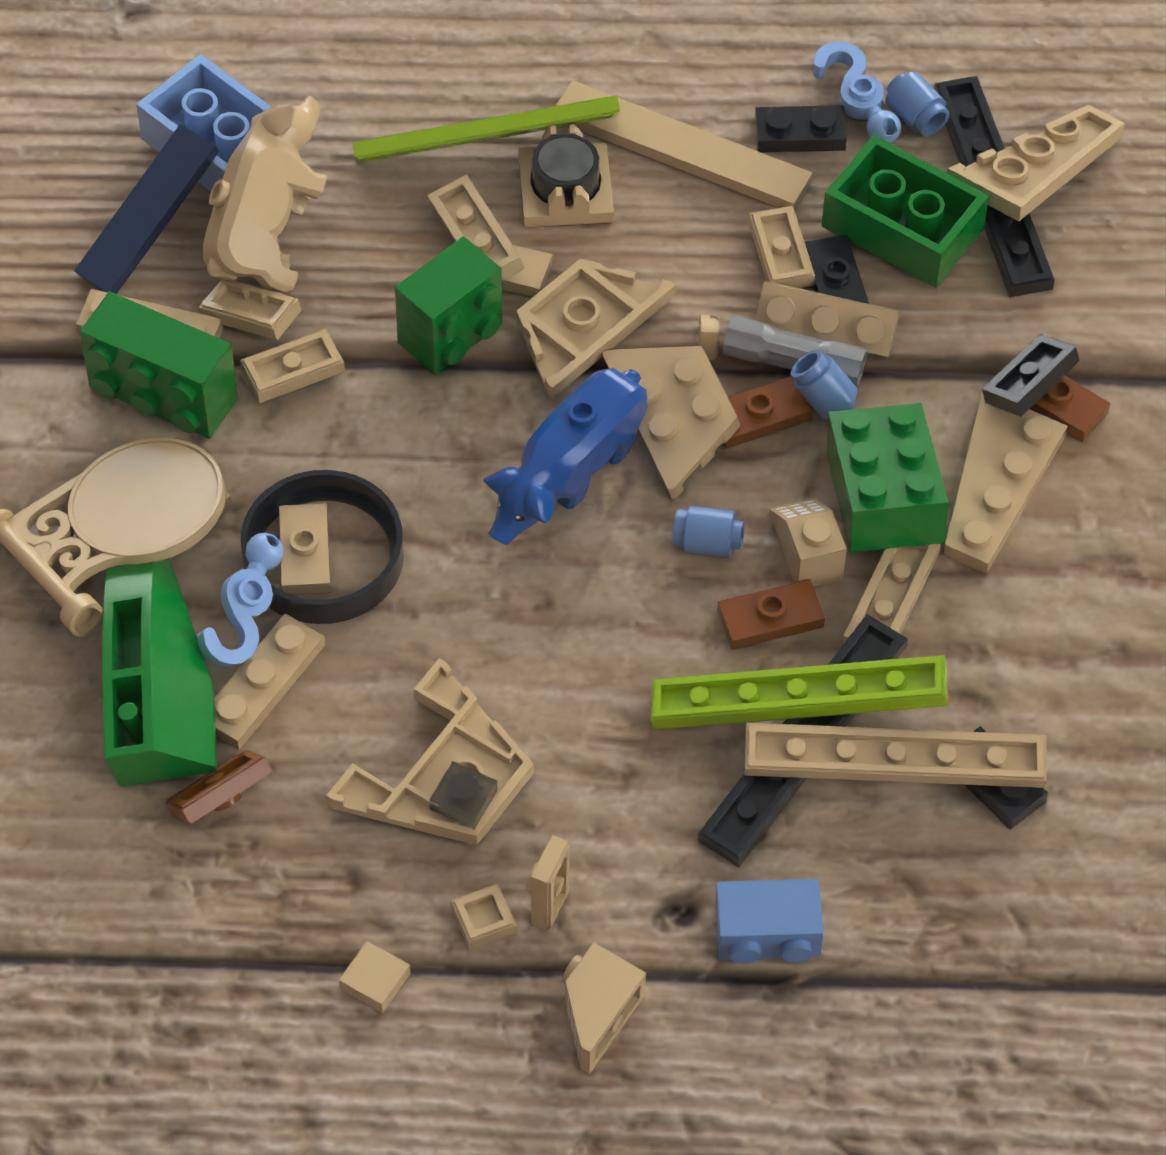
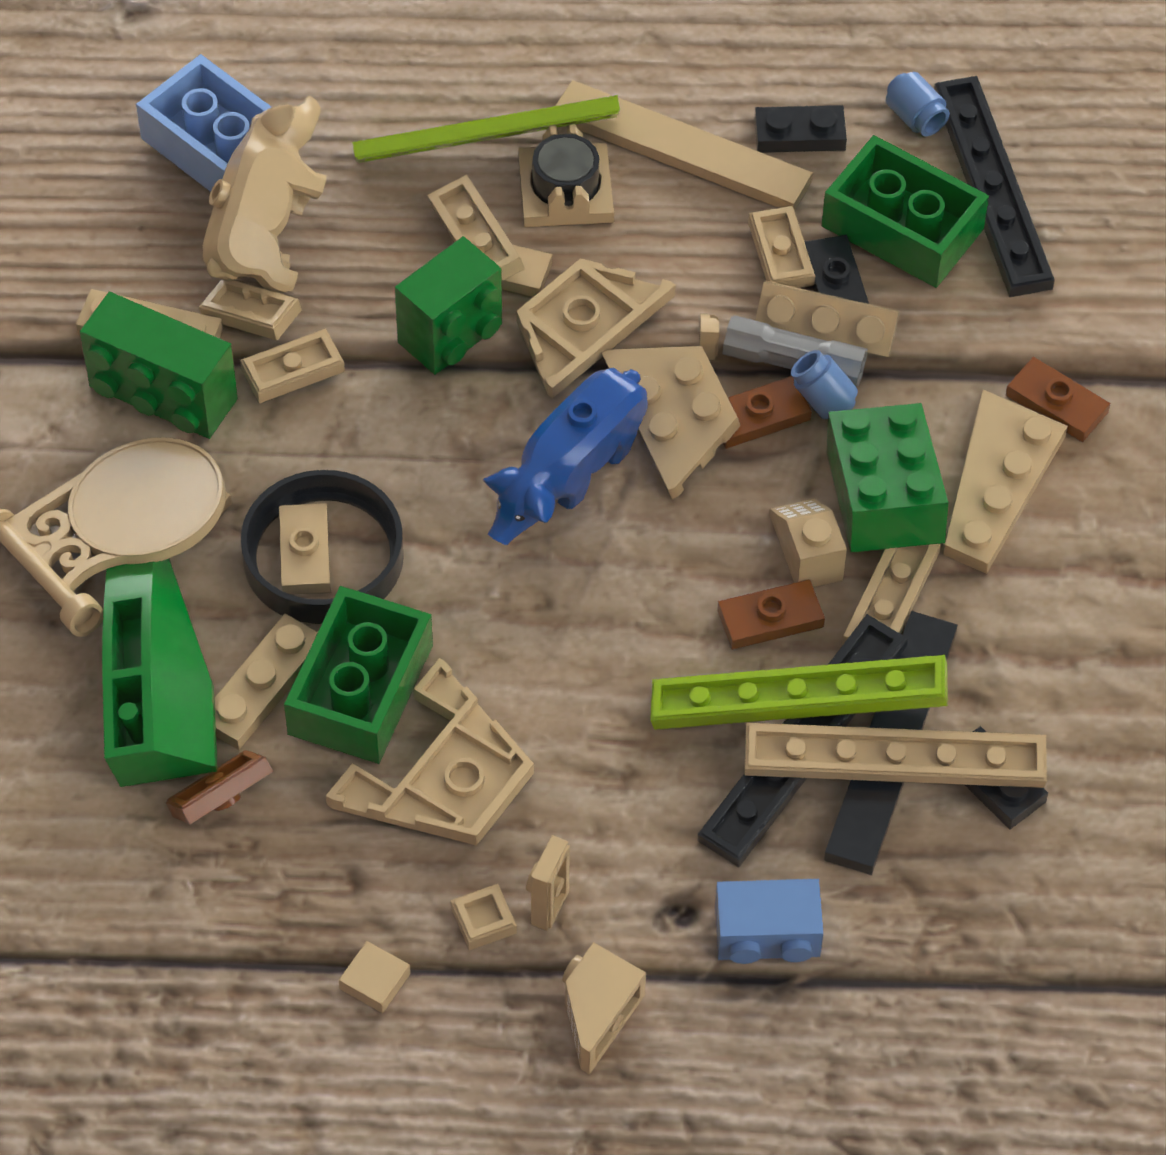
dark blue tile [74,124,219,294] -> none
light blue piece [197,533,284,668] -> none
clear smoke plate [429,761,498,830] -> none
medium blue brick [673,505,745,558] -> none
light blue piece [813,41,901,143] -> none
tan wing [947,105,1125,221] -> none
black plate [982,334,1080,417] -> none
none -> green brick [284,586,433,764]
none -> black tile [824,611,958,875]

